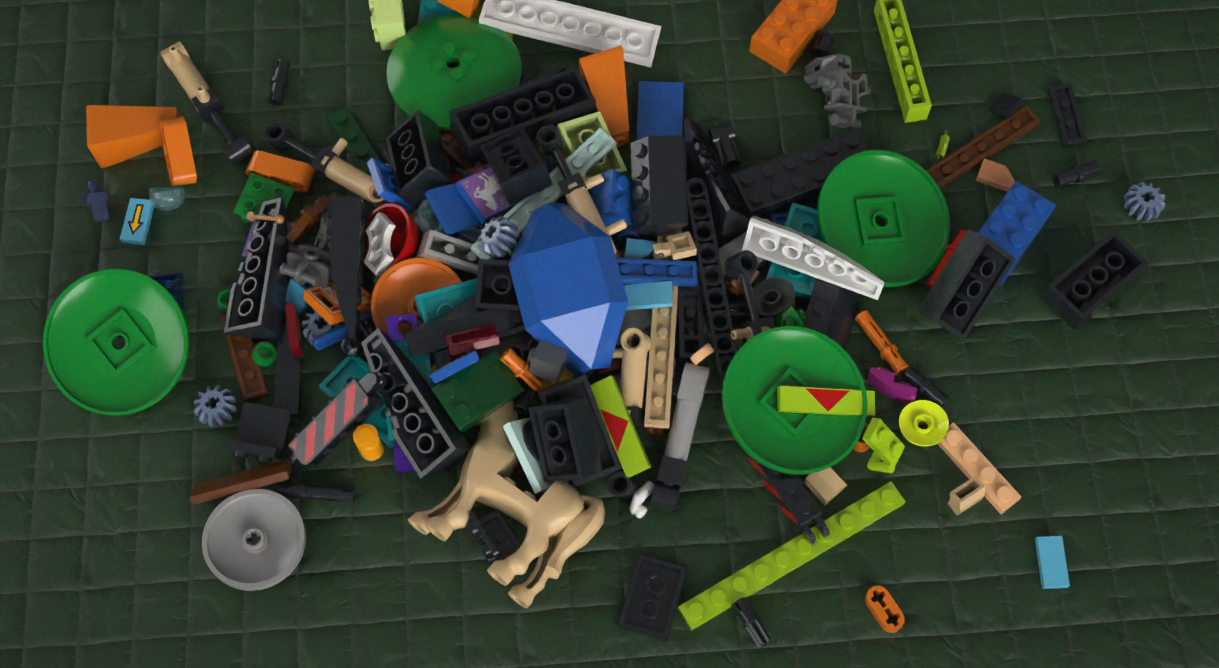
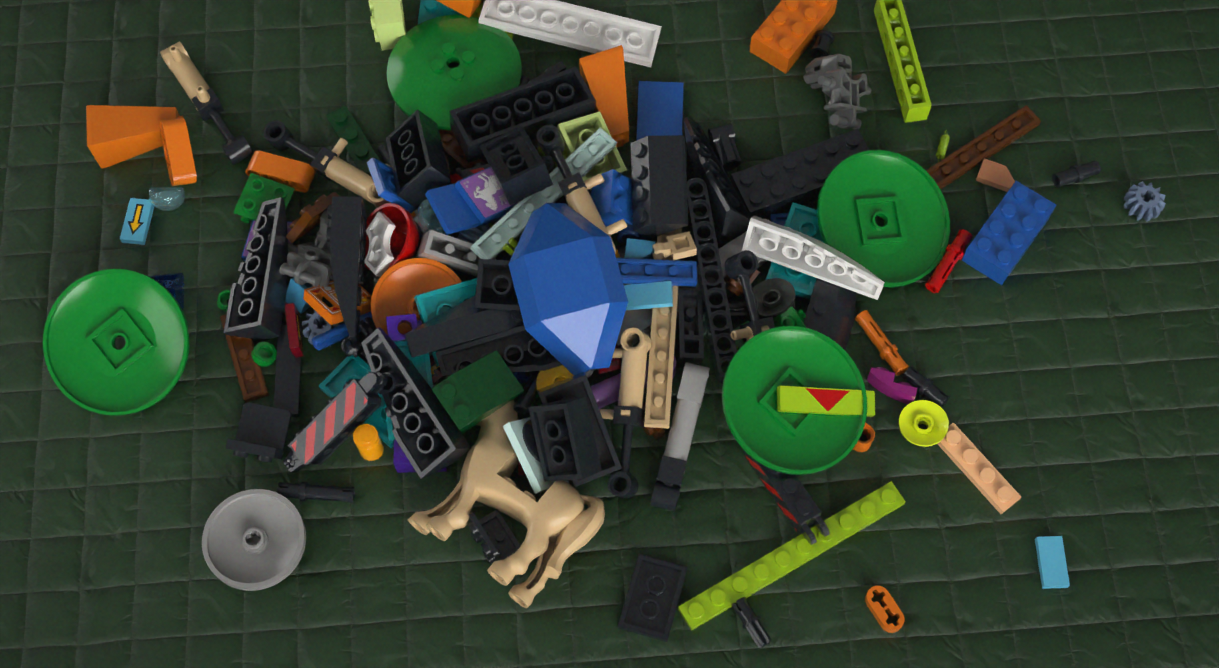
dark blue piece [82,180,109,222] -> none
reddish brown tile [190,459,292,504] -> none
sand blue gear [194,385,237,427] -> none
medium nougat hinge [246,211,284,224] -> none
black pin [268,59,290,106] -> none
blue tile [430,350,480,383] -> none
dark red tile [445,324,500,356] -> none
sand blue gear [477,216,520,259] -> none
orange axle [499,347,544,391] -> none
dark grey brick [527,340,569,383] -> none
lime tile [590,375,651,478] -> none
white arm [629,481,655,518] -> none
light nougat tile [690,343,715,366] -> none
tan piece [804,467,847,505] -> none
lime plate [862,418,905,474] -> none
black slope [917,229,1015,340] -> none
tan piece [948,476,985,516] -> none
black tile [990,93,1023,118] -> none
black brick [1041,230,1149,331] -> none
black tile [1047,83,1087,148] -> none

